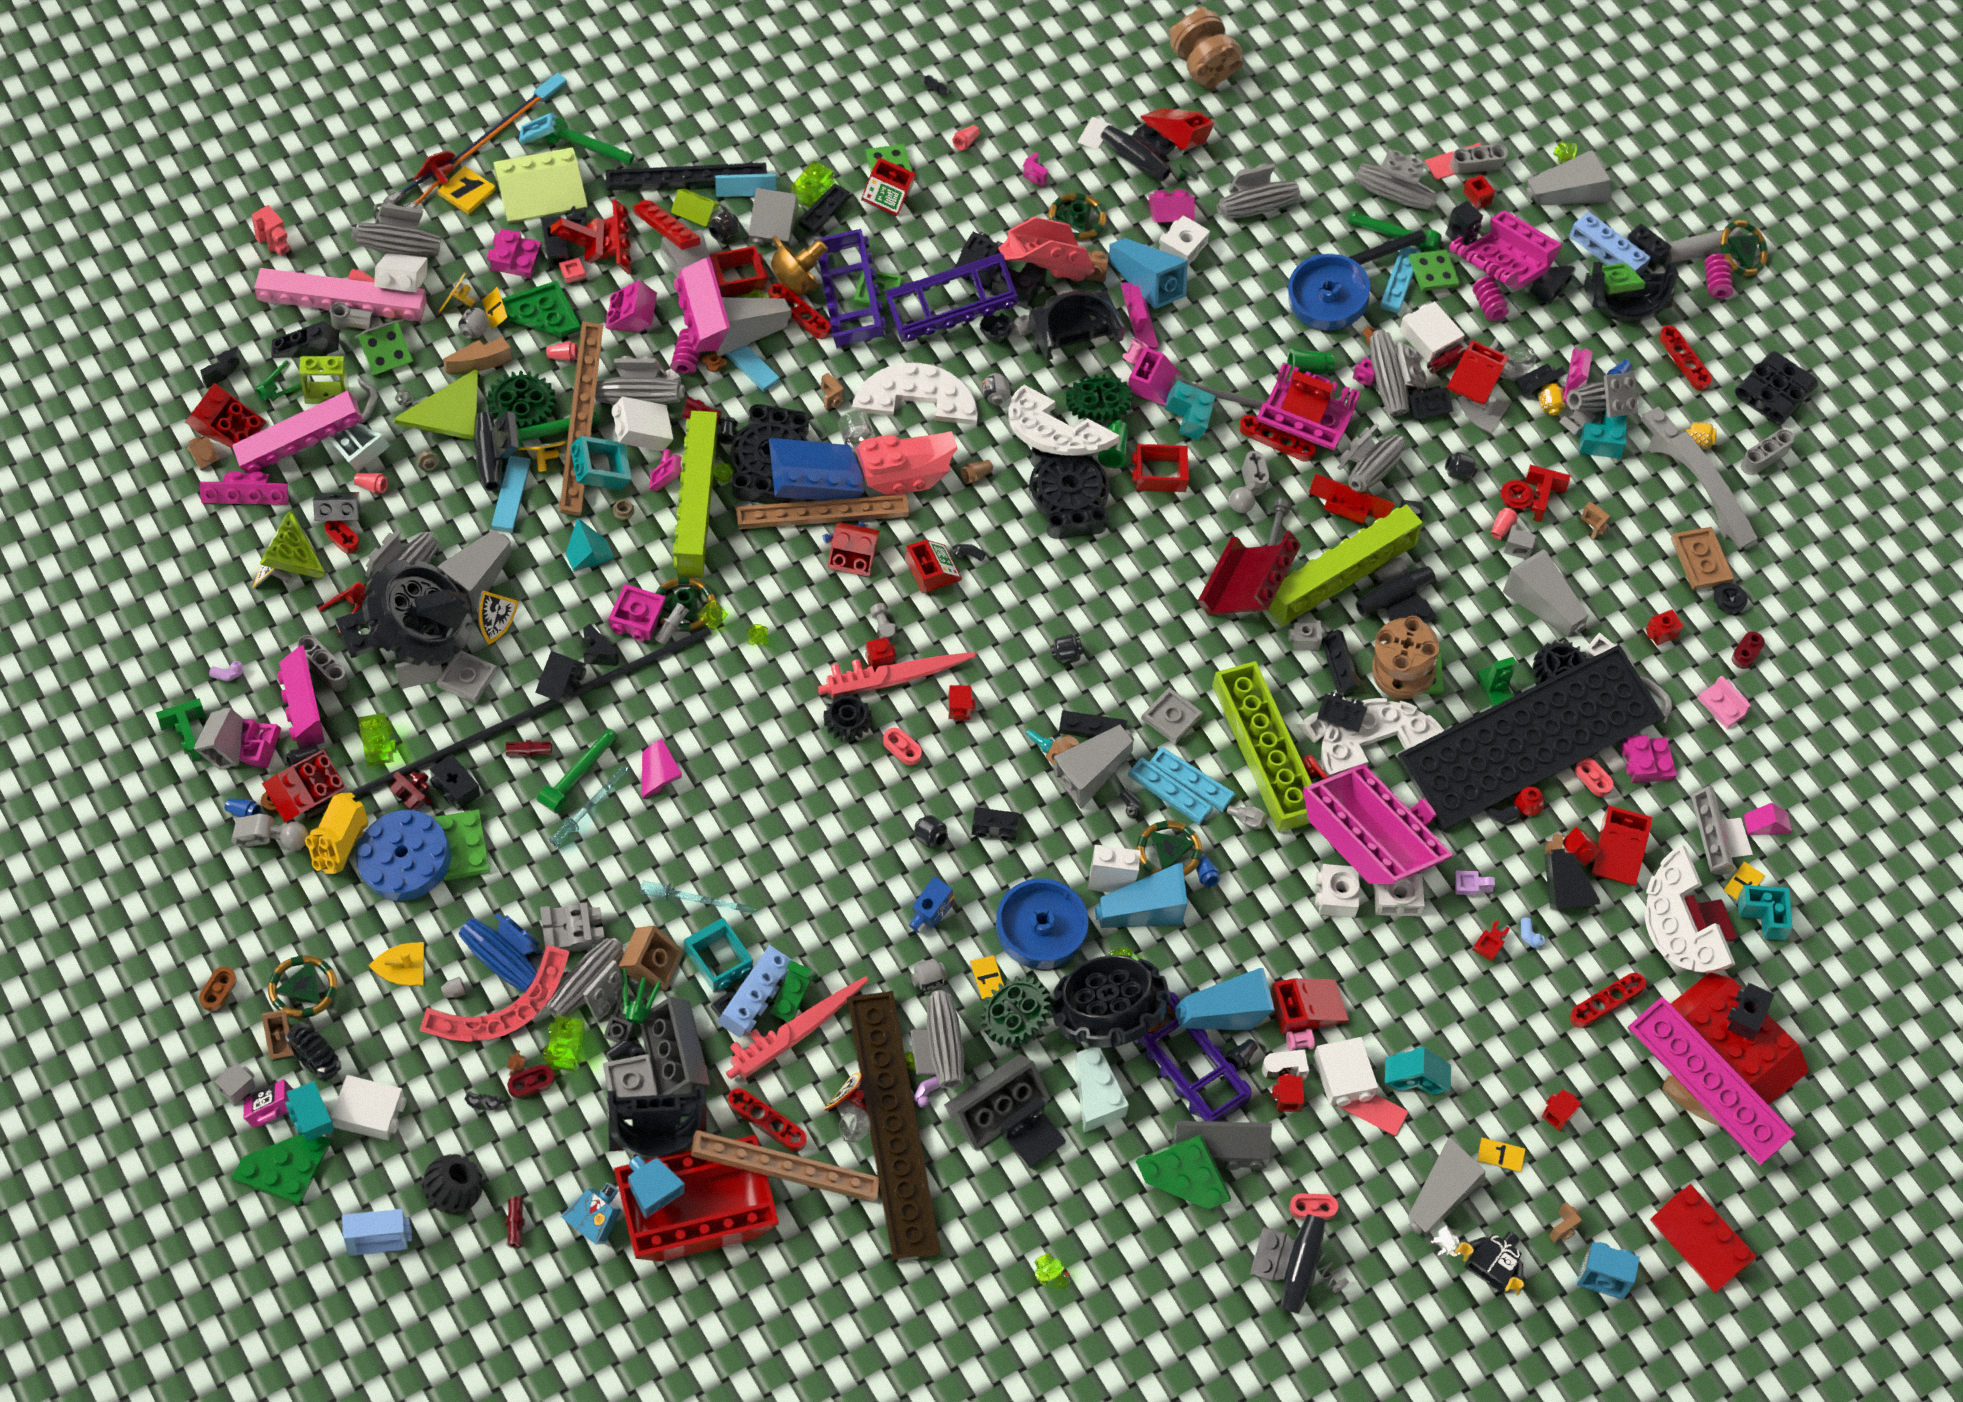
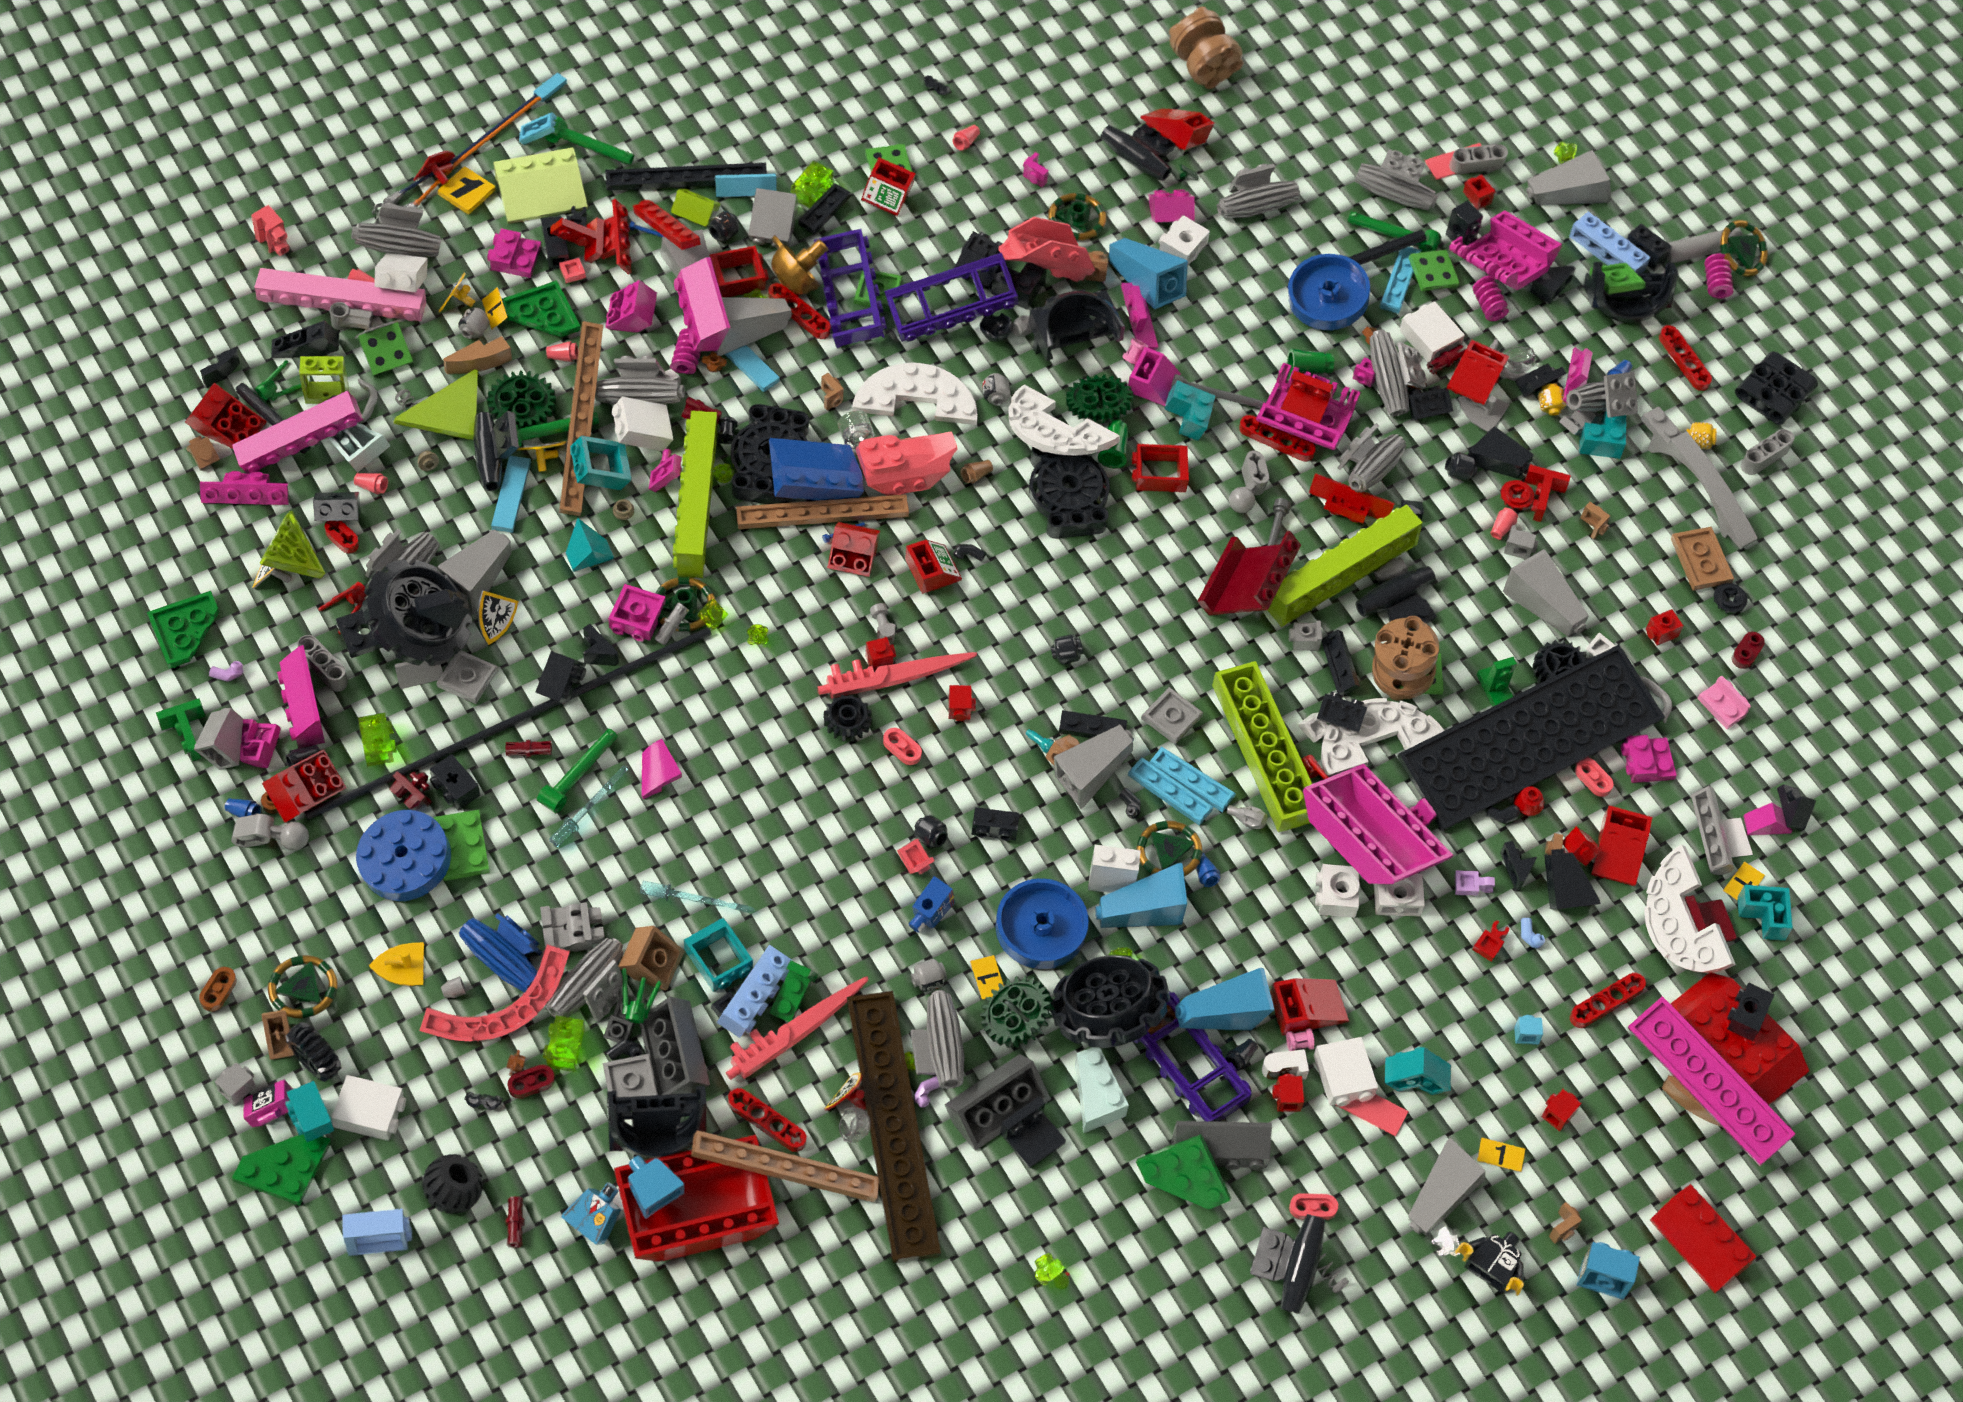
yellow brick [305,793,369,874] -> none
white sticker [1077,117,1112,150] -> none
none -> green plate [147,591,219,669]
none -> black axle [236,383,311,454]
none -> blue piece [629,221,664,237]
none -> coral bracket [897,838,935,875]
none -> black slope [1468,426,1534,479]
none -> black slope [1500,841,1537,892]
none -> medium azure plate [1514,1015,1543,1044]
none -> black slope [1777,784,1816,831]

